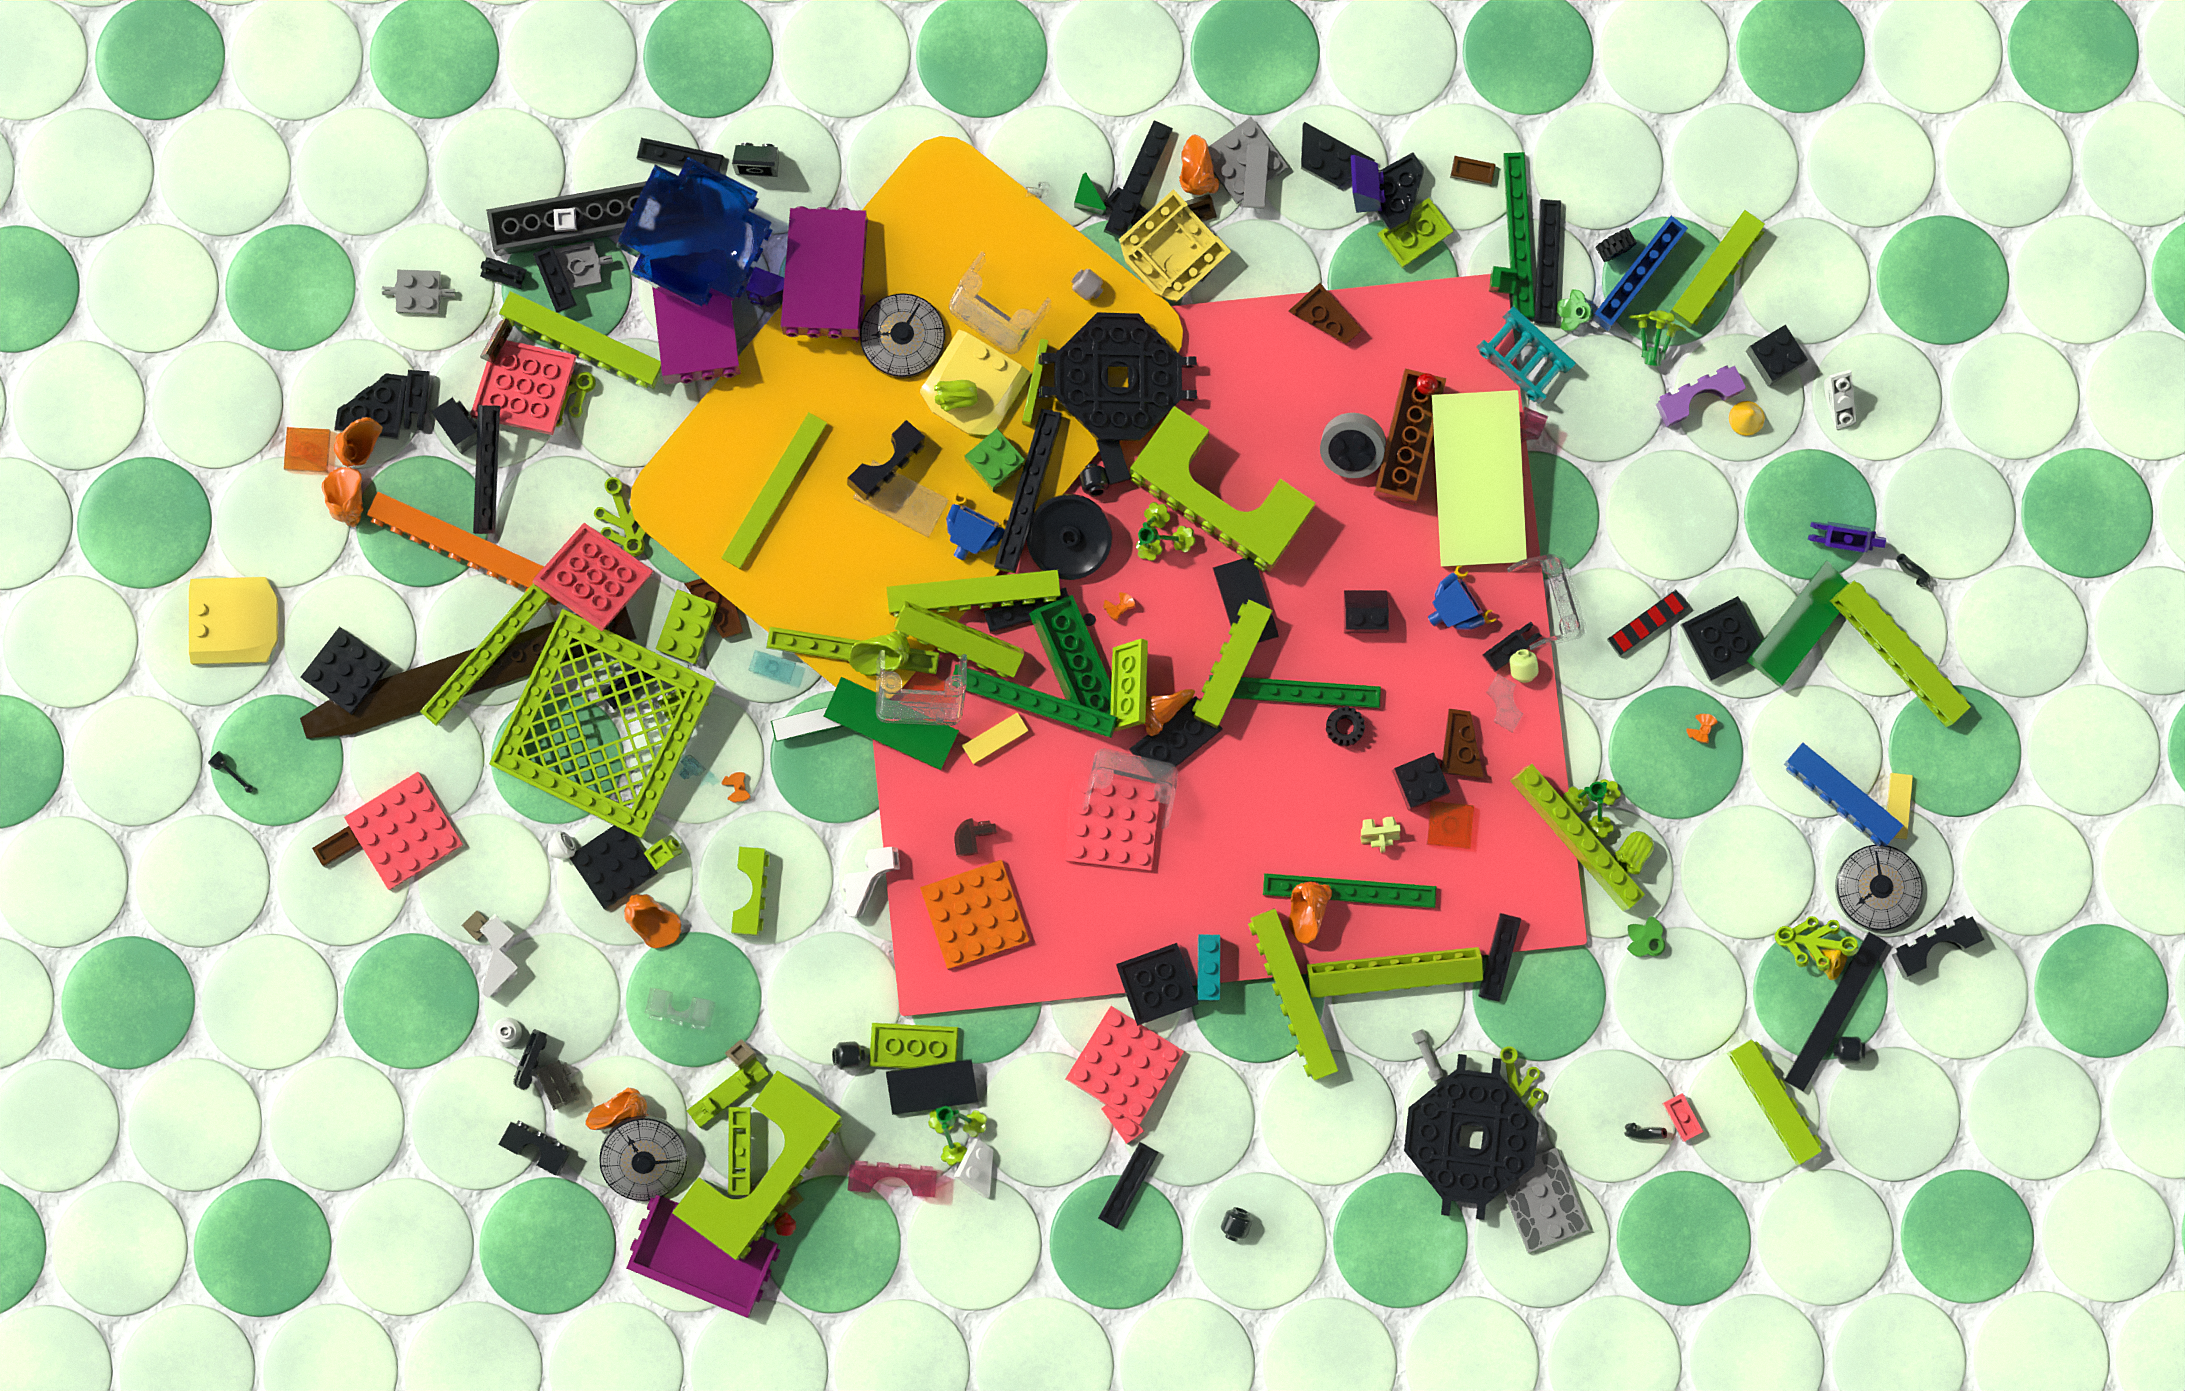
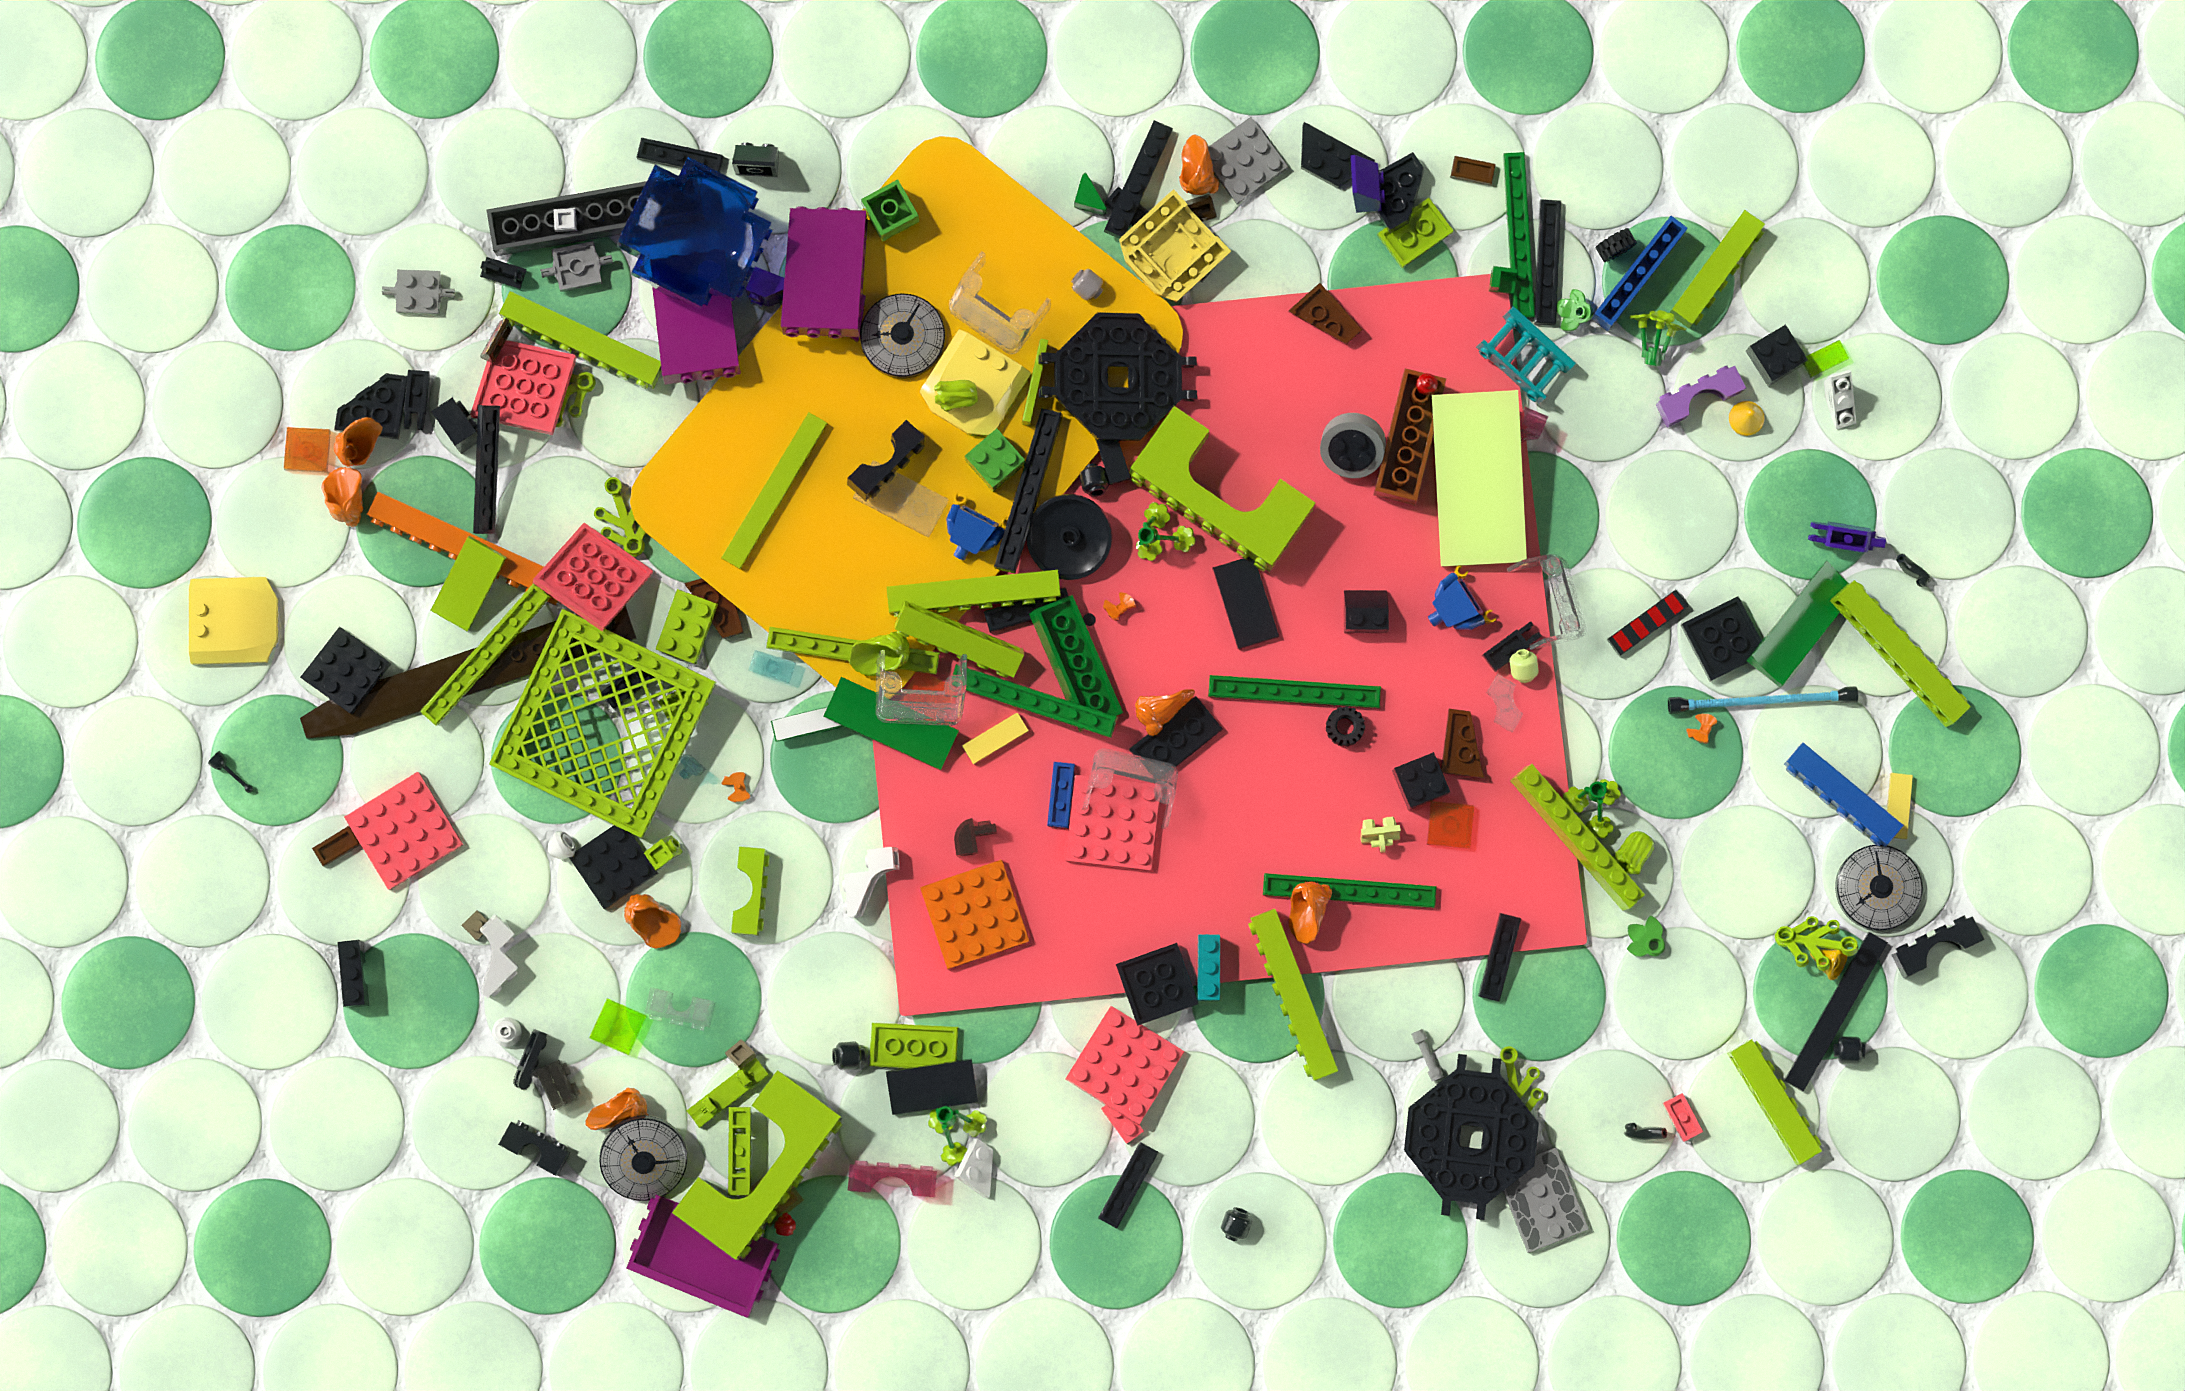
black tile [533,246,577,313] -> none
clear arm [1025,182,1051,199] -> none
lime plate [1110,638,1148,731] -> none
lime brick [1192,600,1272,729] -> none
light grey tile [1243,144,1269,209] -> none
lime brick [1307,947,1483,998] -> none
none -> black arch [337,940,369,1008]
none -> lime tile [430,536,507,631]
none -> clear neon green tile [589,998,647,1055]
none -> bright green brick [861,179,919,242]
none -> blue tile [1047,762,1075,828]
none -> medium azure hose [1668,686,1858,714]
none -> clear neon green tile [1804,340,1849,378]

